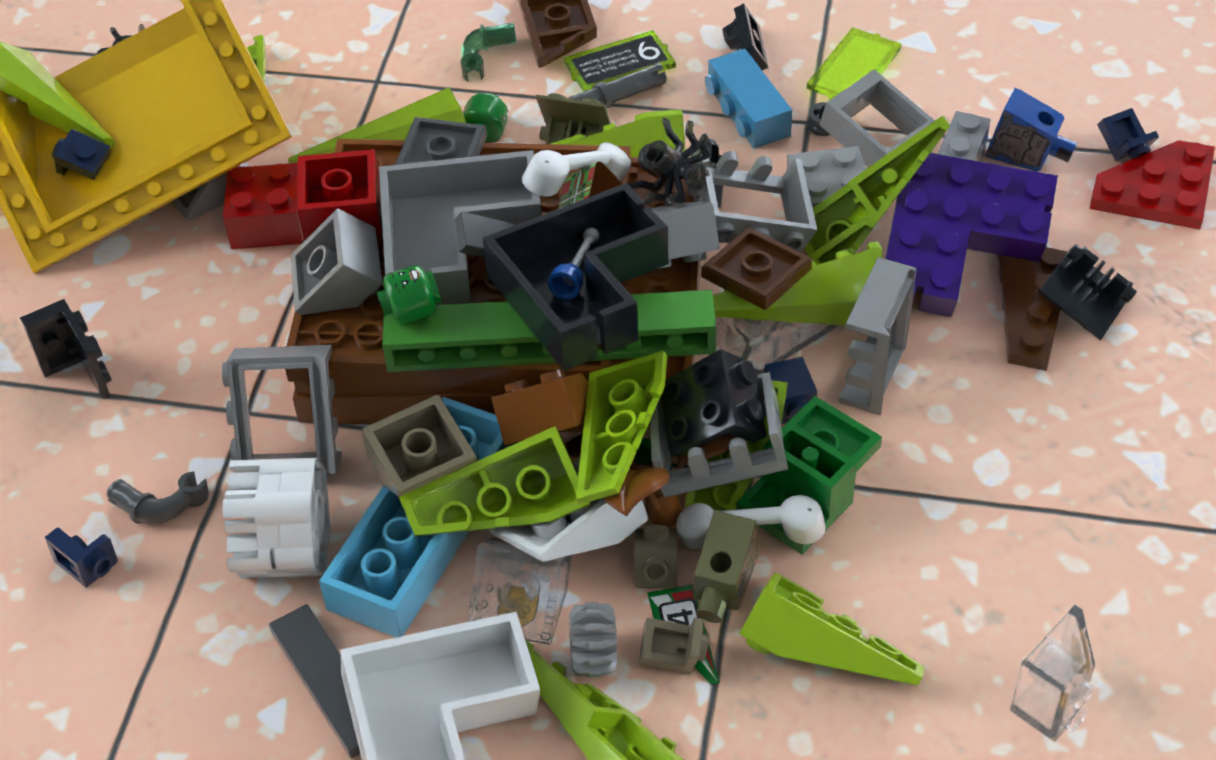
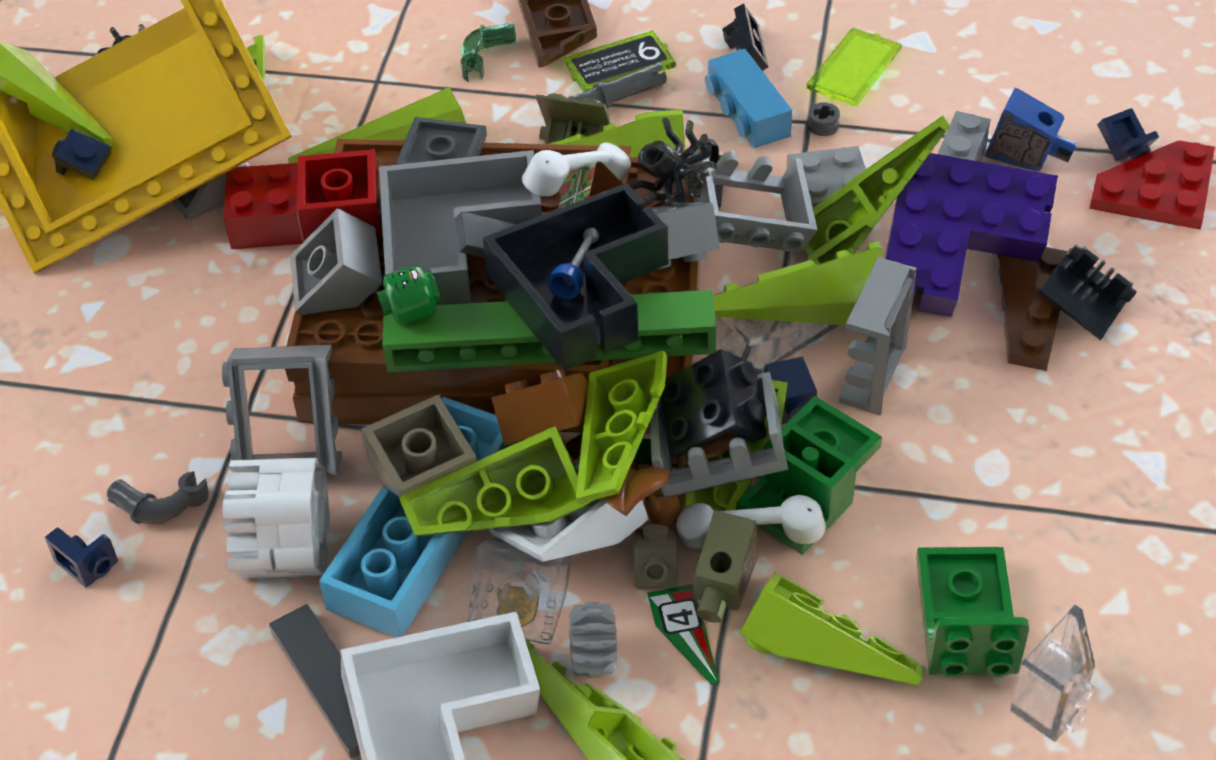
black bracket [20,299,112,399] -> none
green head [463,93,509,143] -> none
dark tan bracket [638,617,709,674] -> none
reddish brown tile [701,227,812,310] -> none
light grey window [819,69,935,167] -> none
none -> green bracket [916,547,1029,677]

